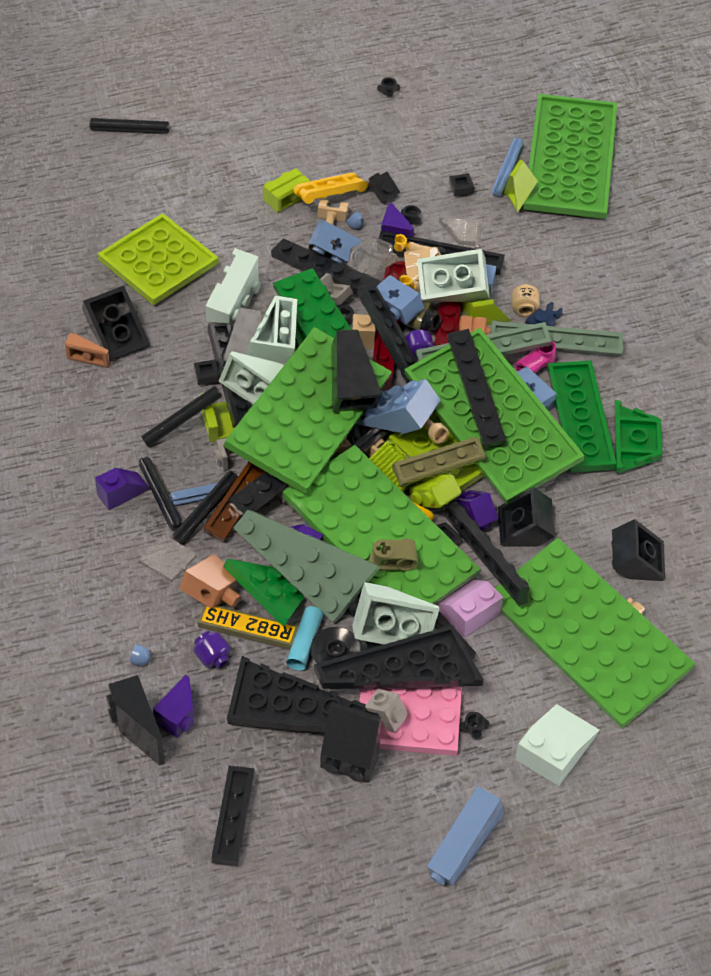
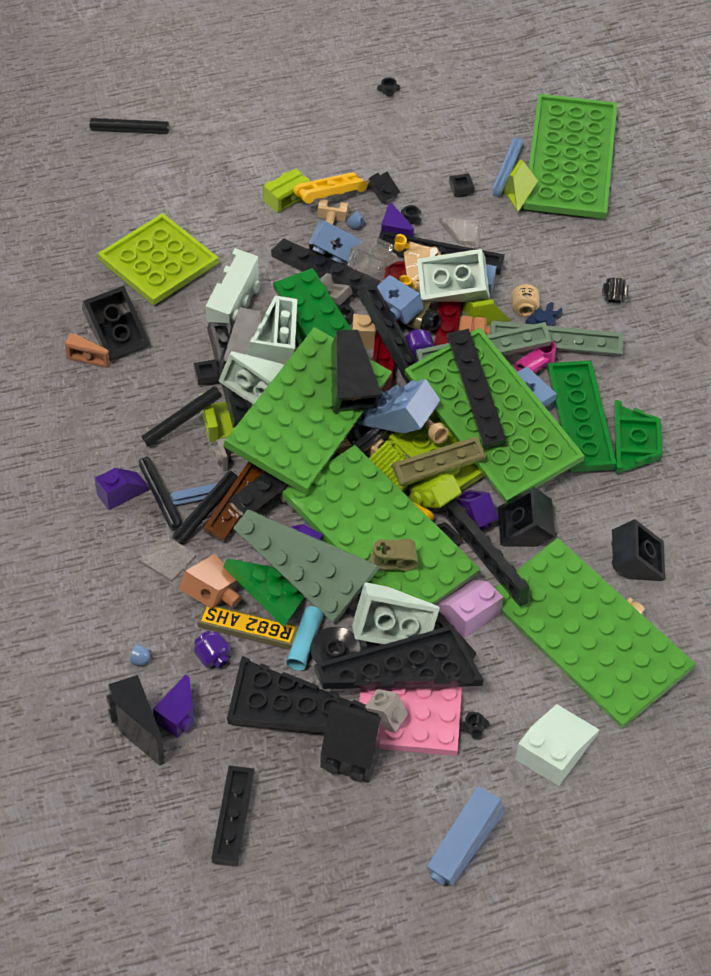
none -> black gear [602,278,629,303]

